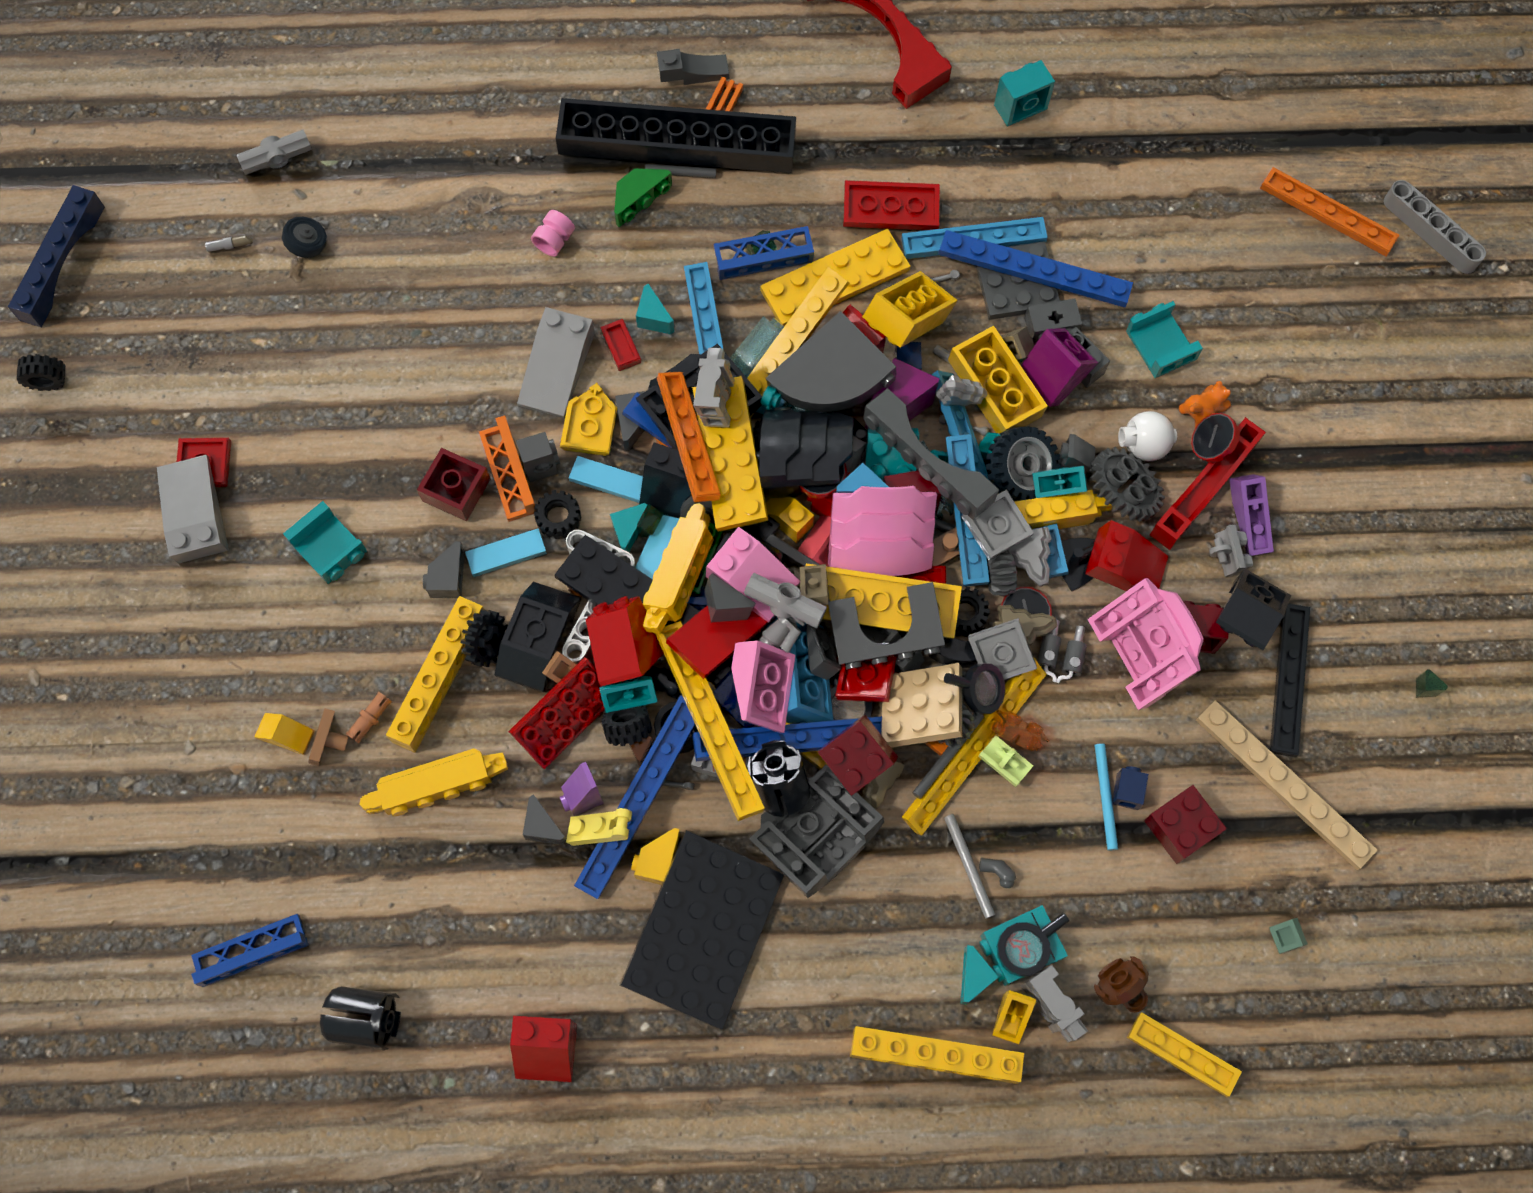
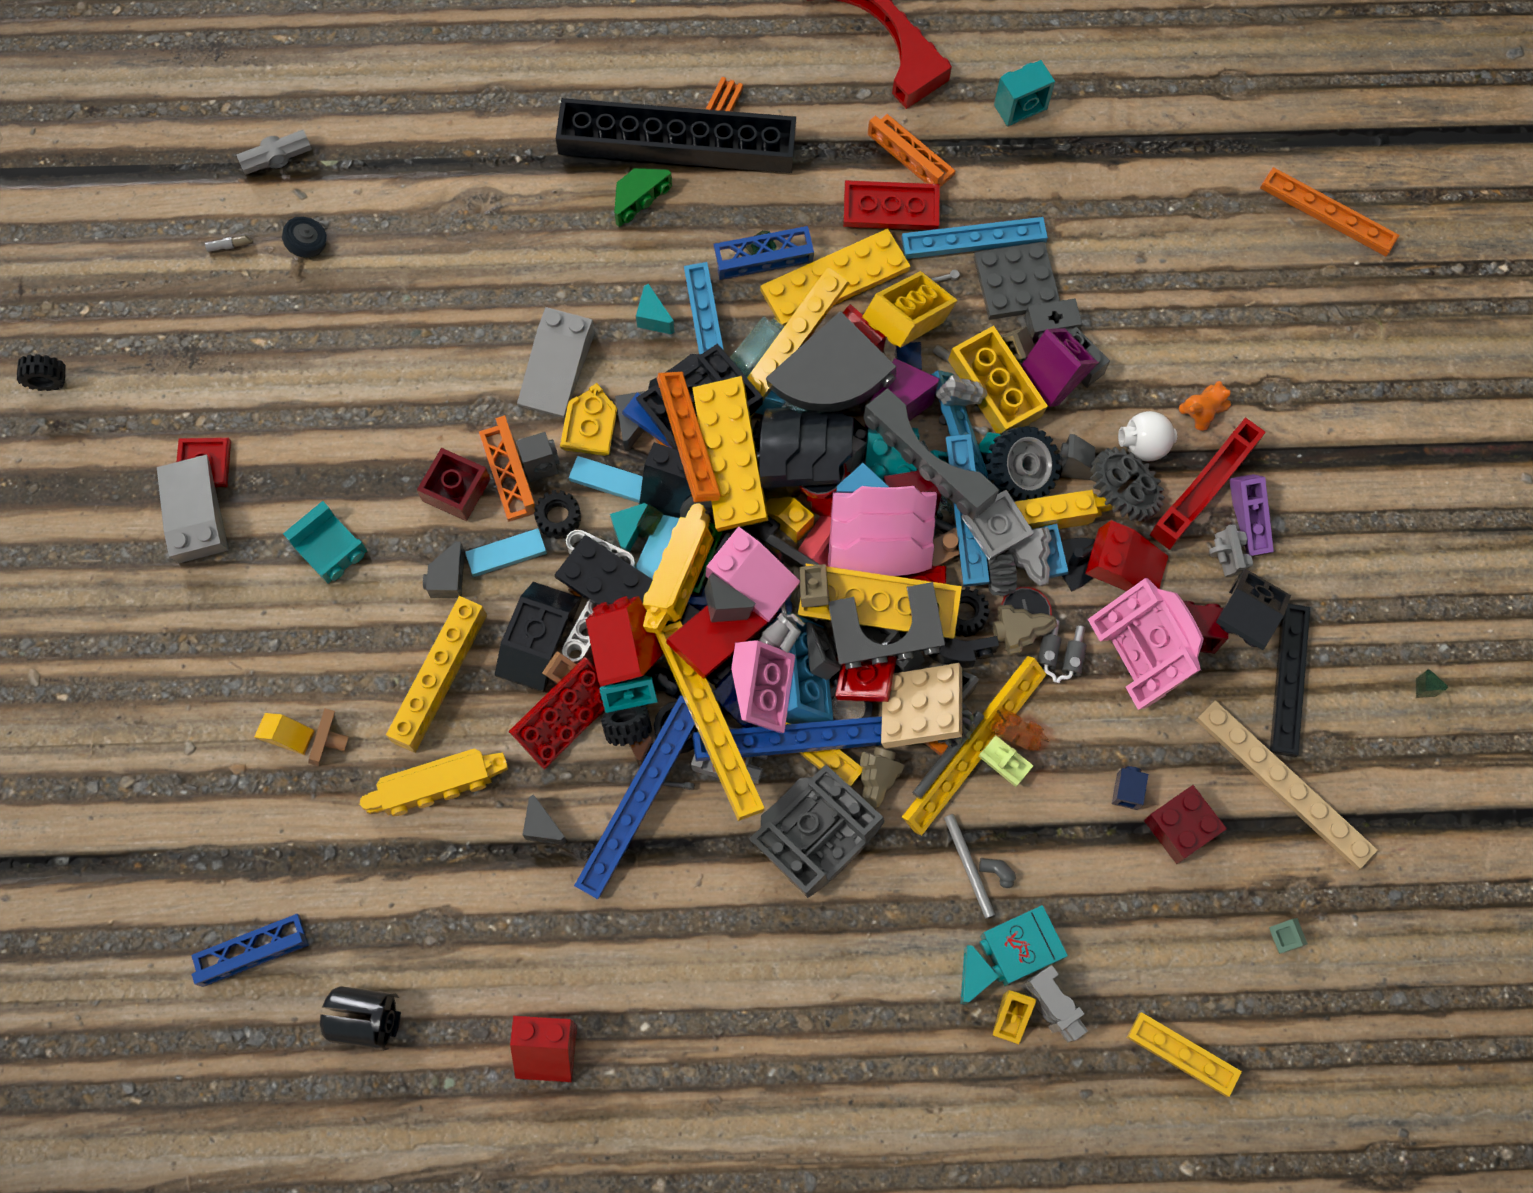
dark blue arch [8,185,105,328] -> none
nougat pin [346,692,392,743] -> none
black gear [460,610,508,667] -> none
bright pink wheel [531,210,575,257] -> none
medium lavender slope [560,762,604,816] -> none
light yellow plate [566,808,632,846] -> none
red tile [600,319,641,371] -> none
black plate [619,830,784,1030] -> none
yellow slope [631,828,681,885] -> none
dark grey bar [645,164,716,178] -> none
dark grey slope [657,49,729,85] -> none
light grey hips [693,348,735,428] -> none
light grey piece [744,573,827,628] -> none
black cylinder [747,740,810,817] -> none
teal plate [761,386,782,410] -> none
dark red brick [818,715,898,796] -> none
yellow brick [850,1026,1024,1084] -> none
blue plate [938,230,1133,308] -> none
black piece [944,664,1005,714] -> none
light grey plate [968,618,1037,686] -> none
piece [996,912,1070,977] -> none
teal slope [1032,466,1088,498] -> none
medium azure bar [1094,744,1118,851] -> none
reddish brown tile [1094,956,1149,1013] -> none
teal panel [1126,301,1203,378] -> none
black tile [1191,413,1240,463] -> none
light grey beam [1383,180,1486,274] -> none
none -> orange fence [868,114,956,187]

